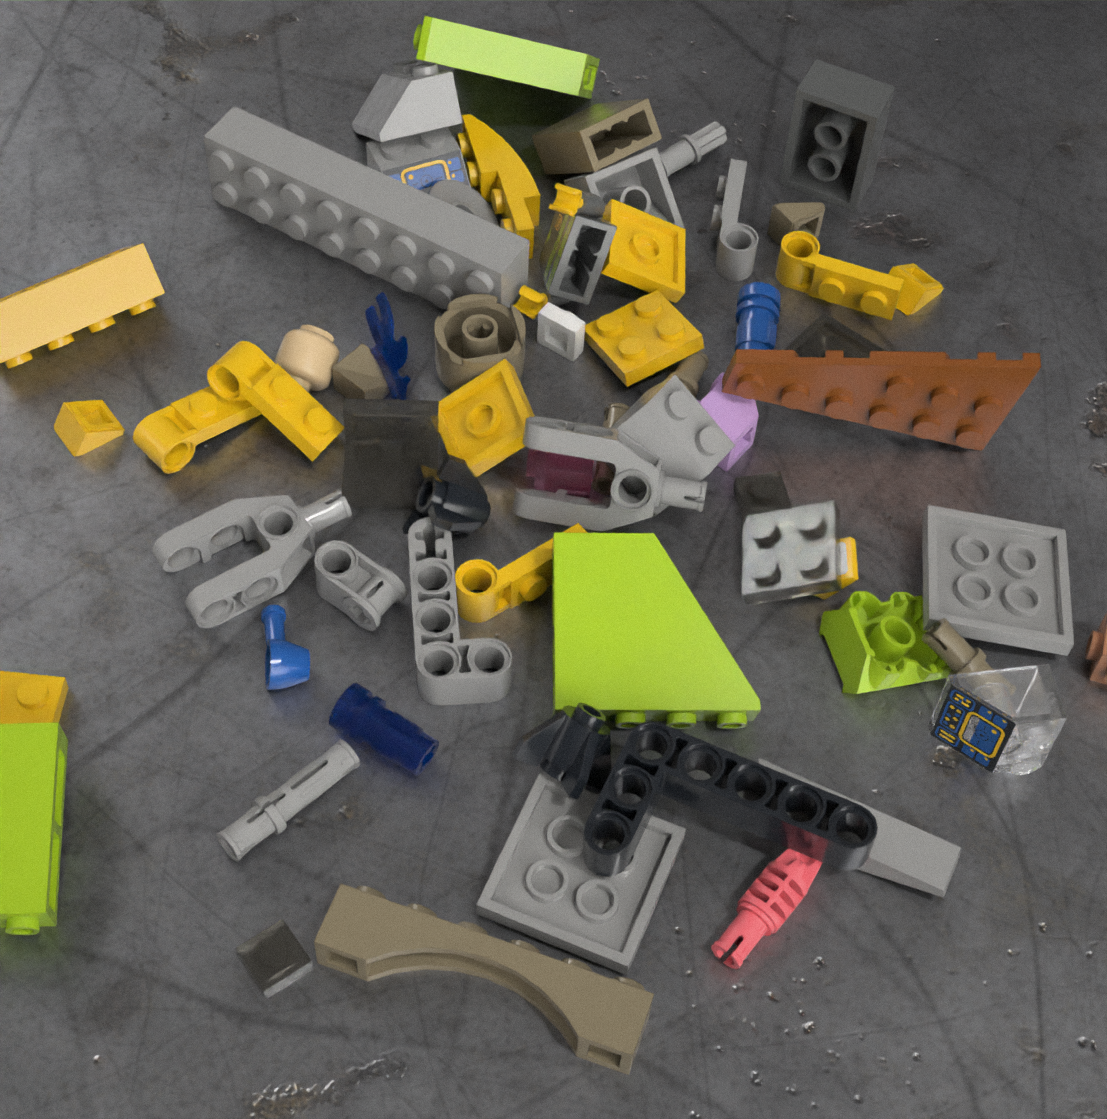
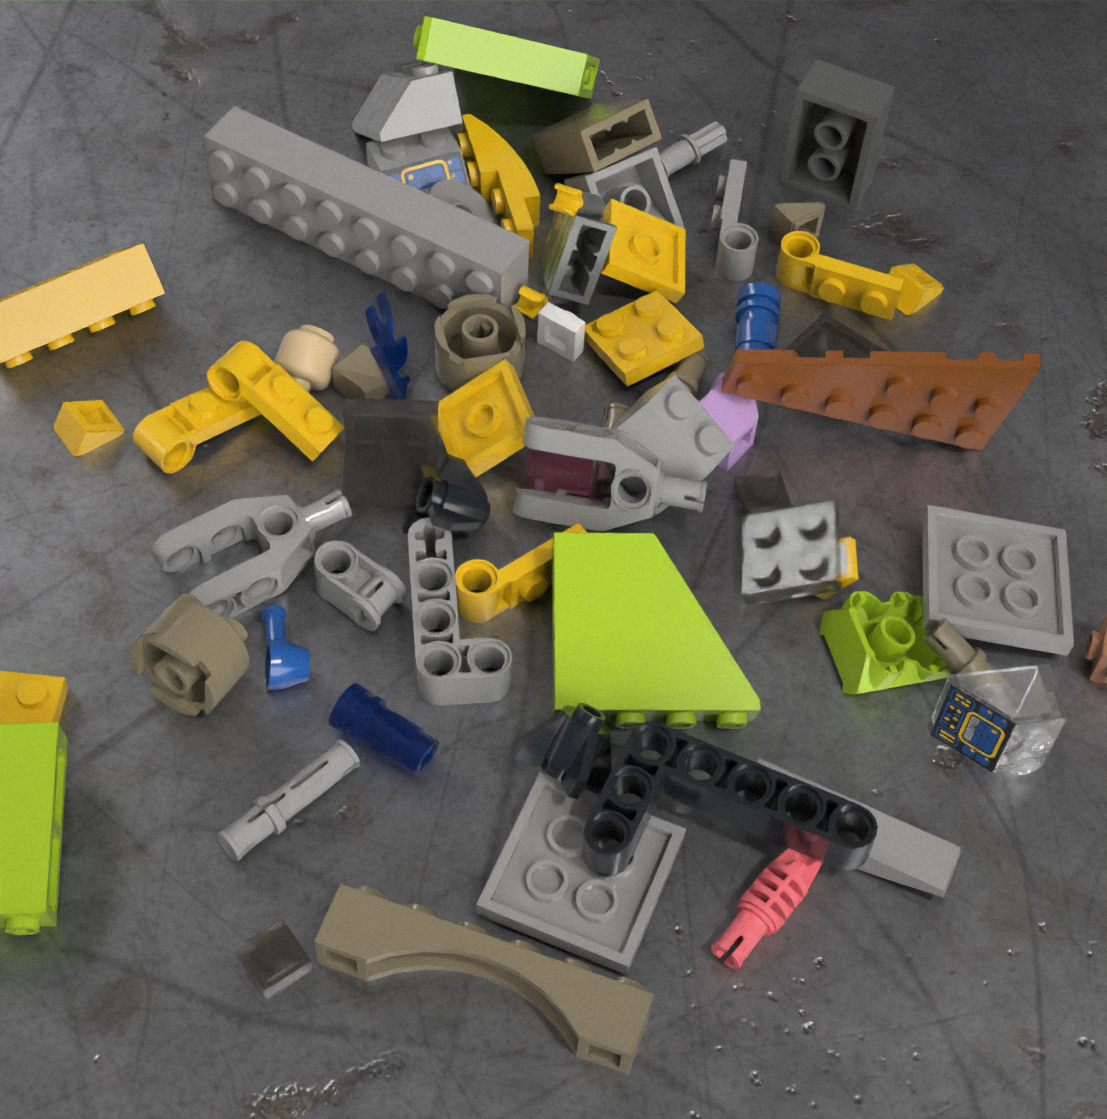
none -> dark tan brick [129,593,250,716]

